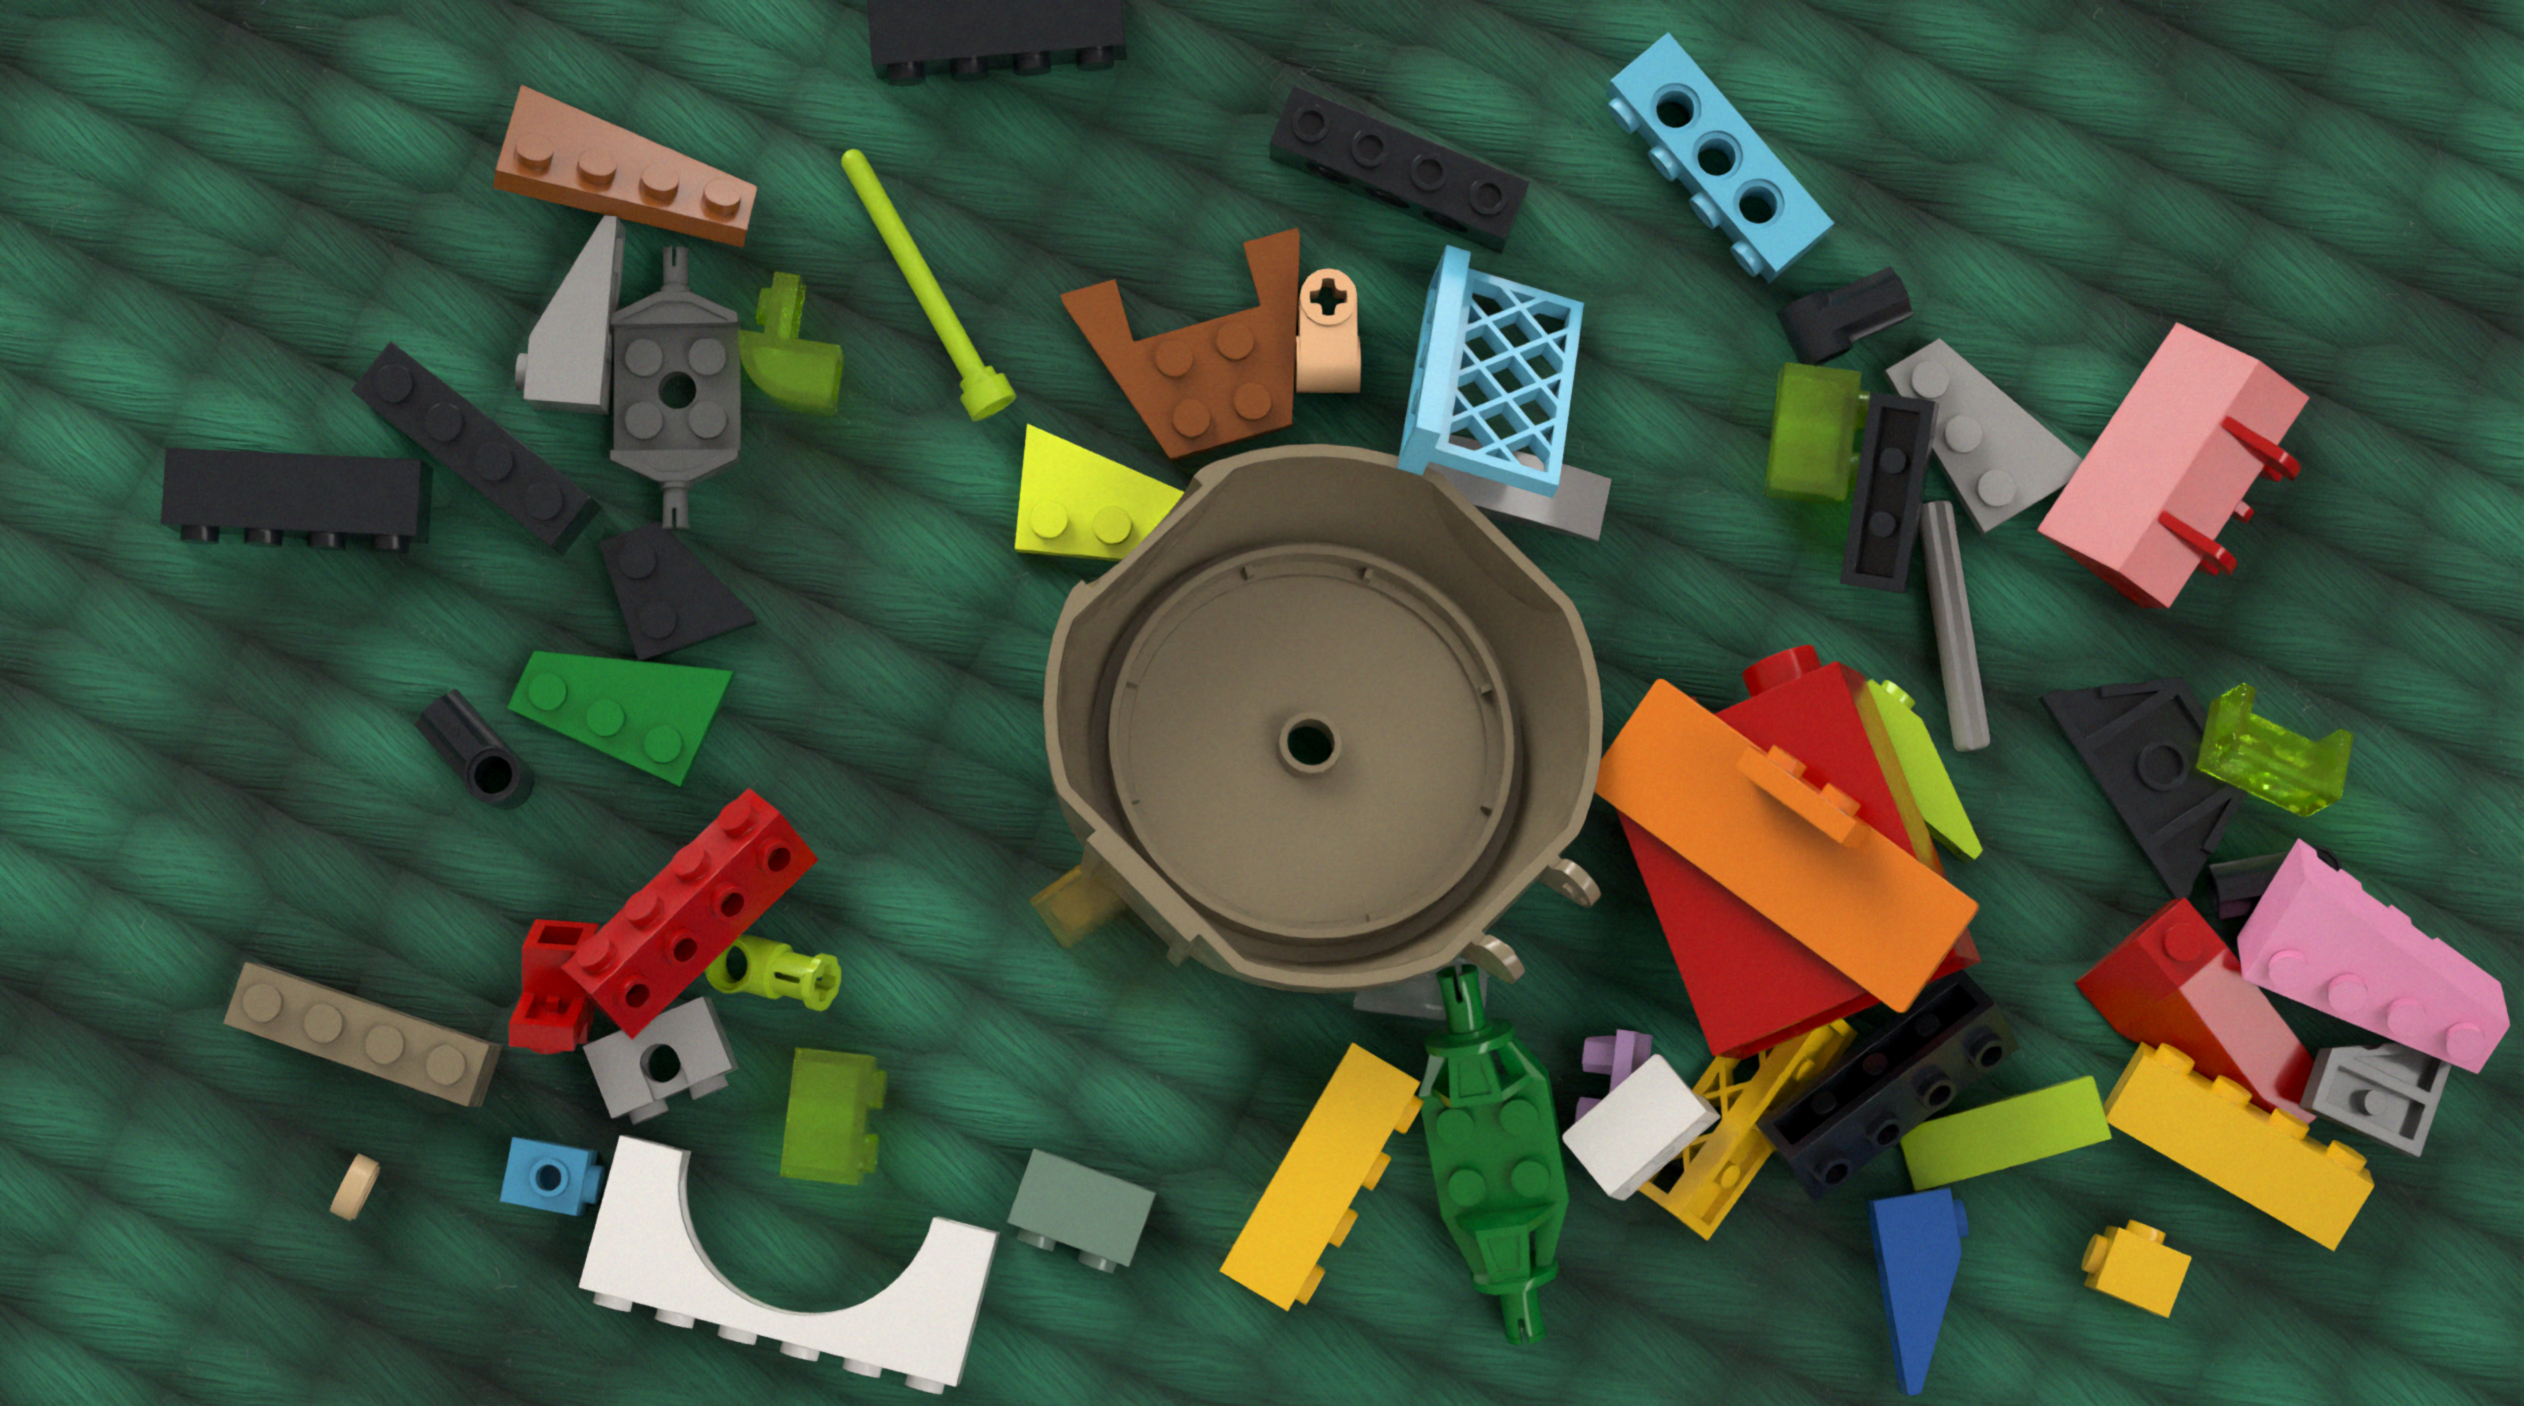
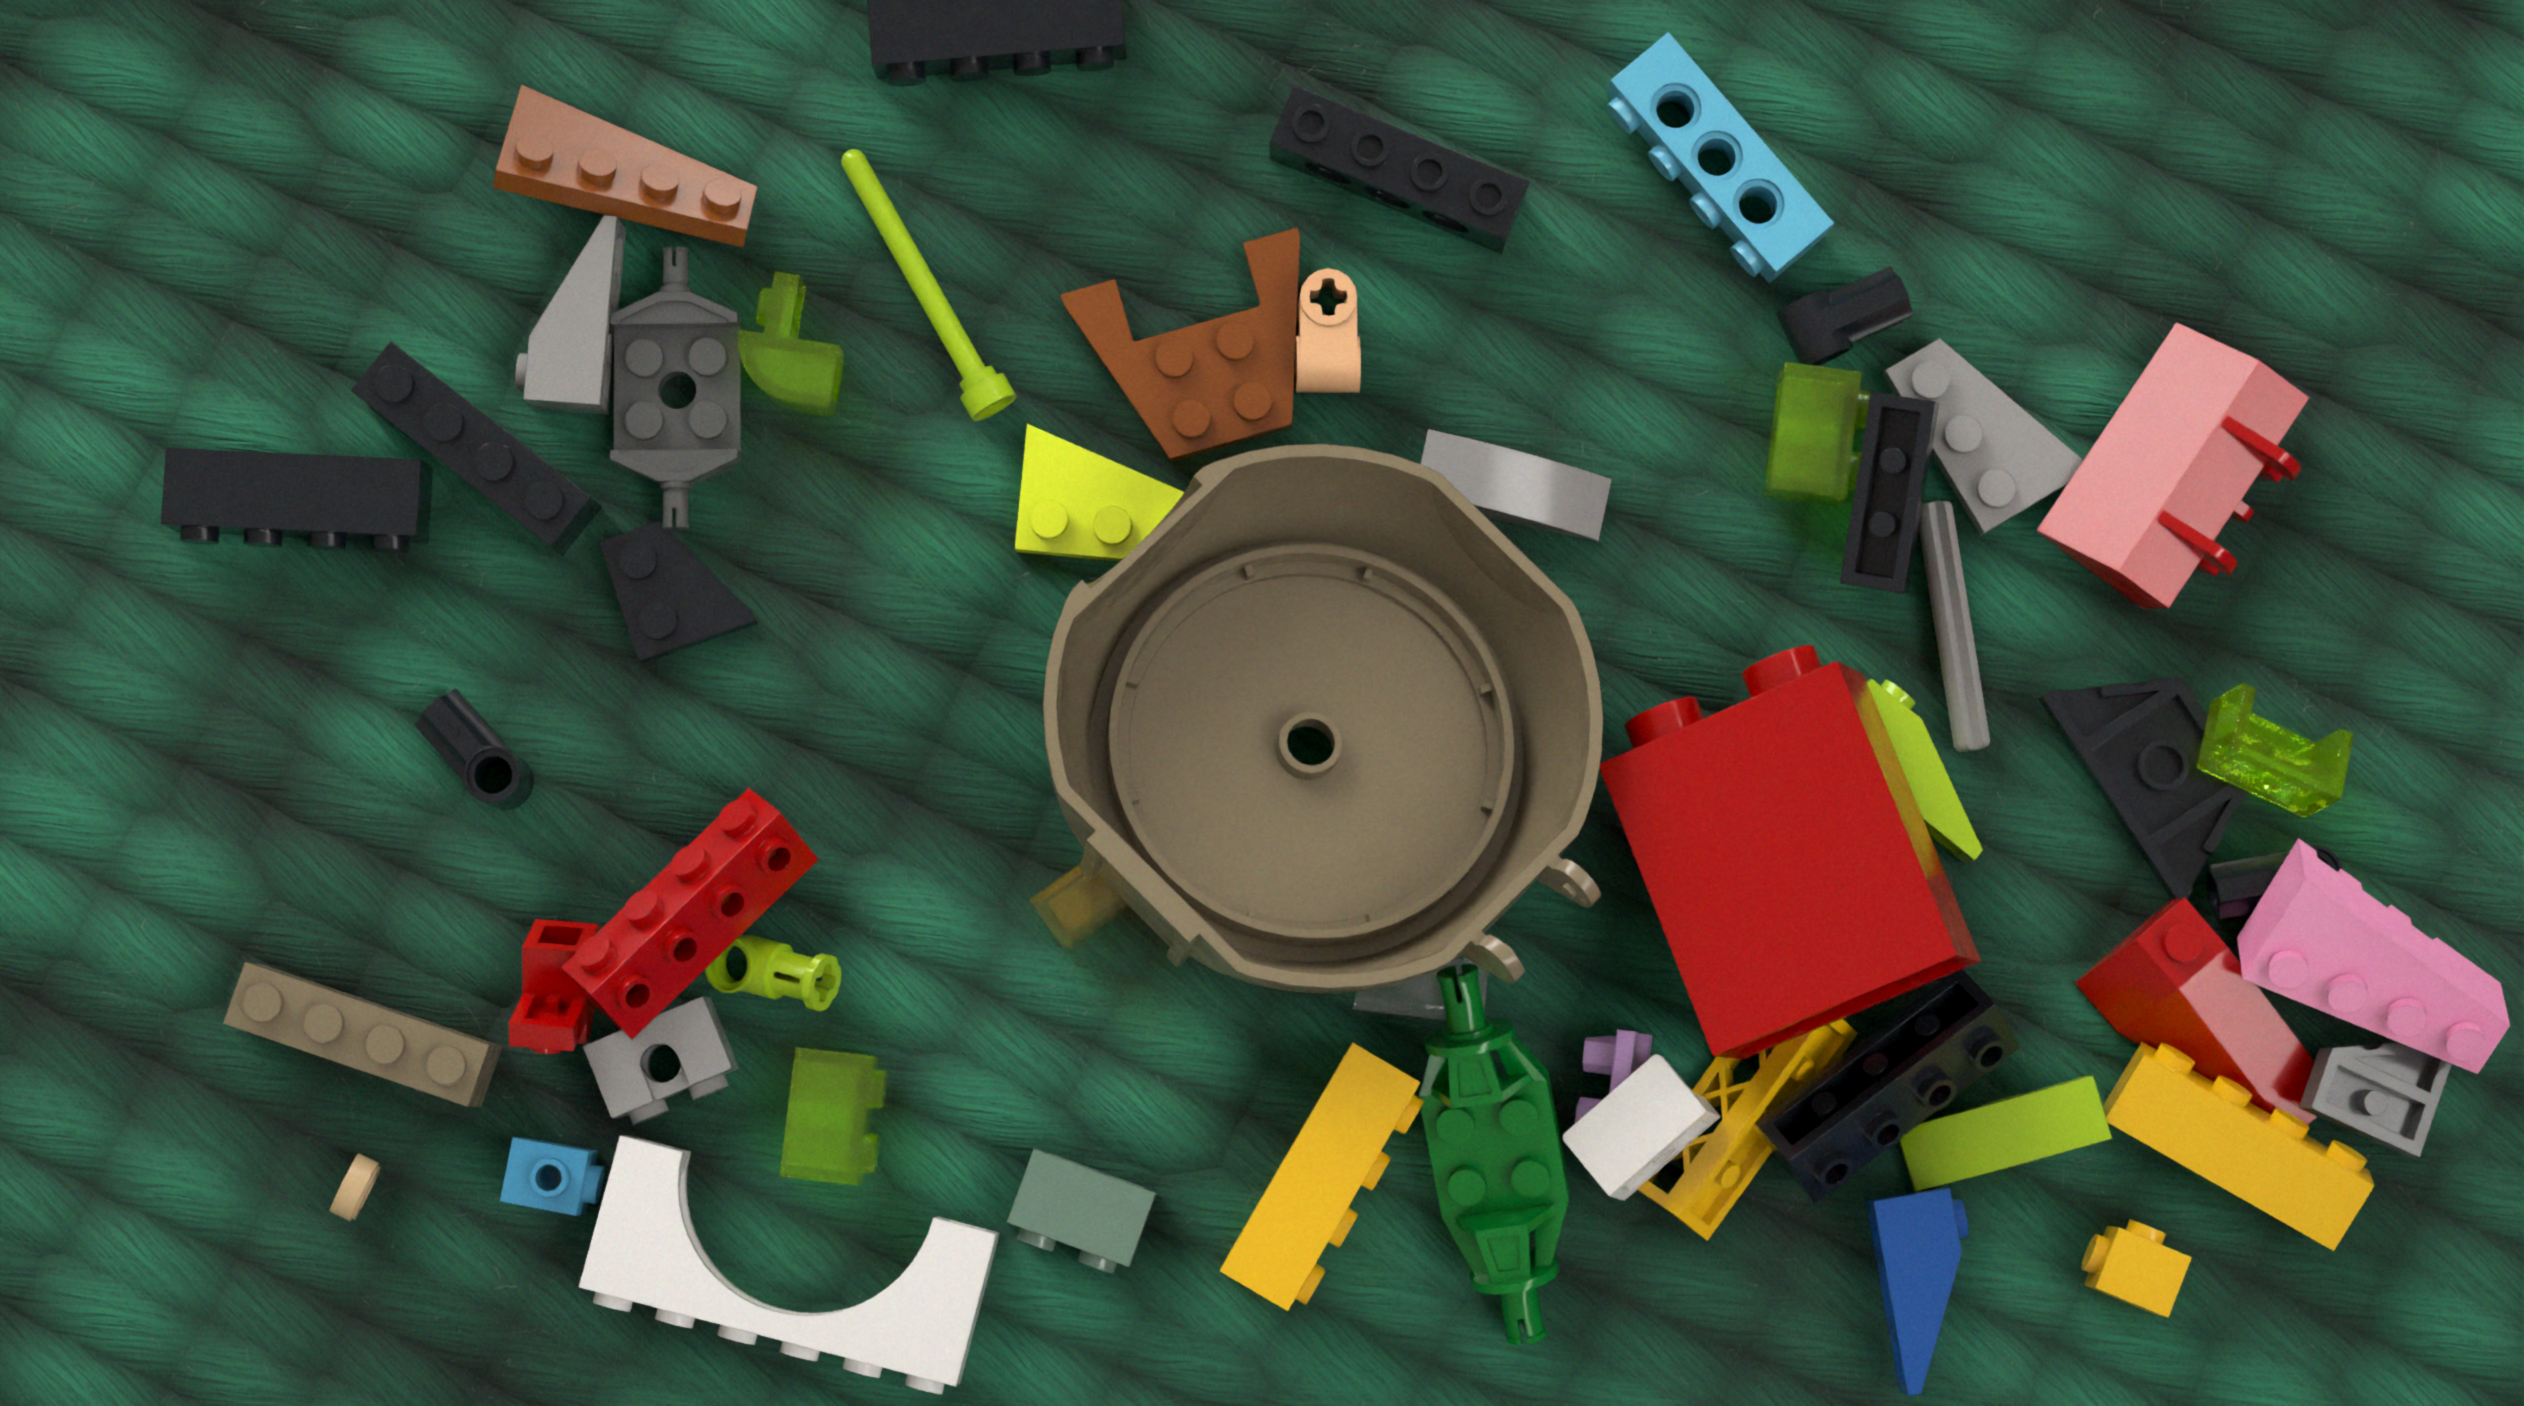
green wing [507,650,737,788] -> none
medium azure fence [1397,245,1584,498] -> none
orange bracket [1594,679,1979,1013] -> none

